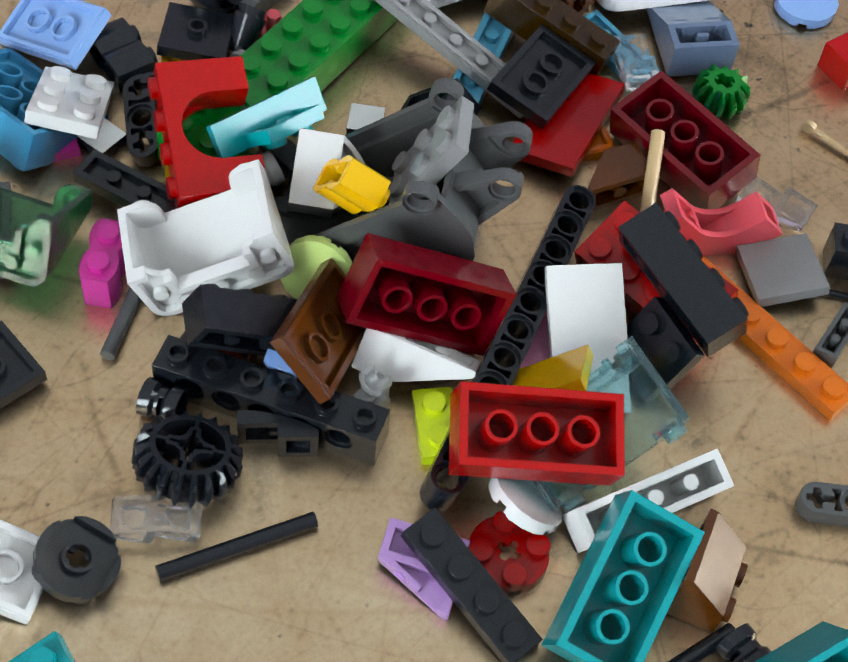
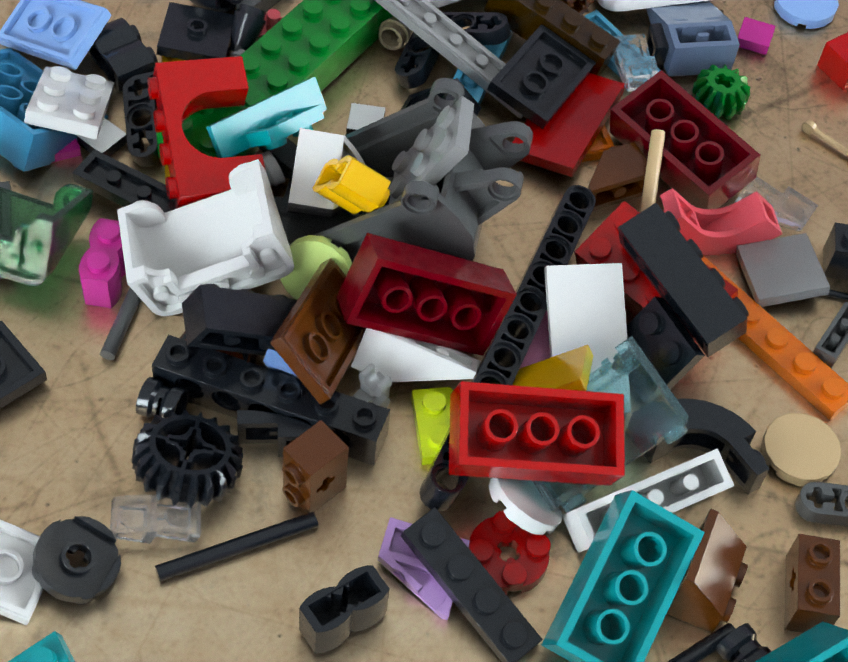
none -> reddish brown brick [282,420,349,513]
none -> black brick [299,565,390,653]
none -> dark tan cone [378,16,412,50]
none -> black beam [395,12,511,89]
none -> black arch [627,398,770,494]
none -> black tile [644,23,669,70]
none -> dark pink tile [738,17,776,55]
none -> tan tile [761,413,842,486]
none -> reddish brown brick [784,534,840,633]

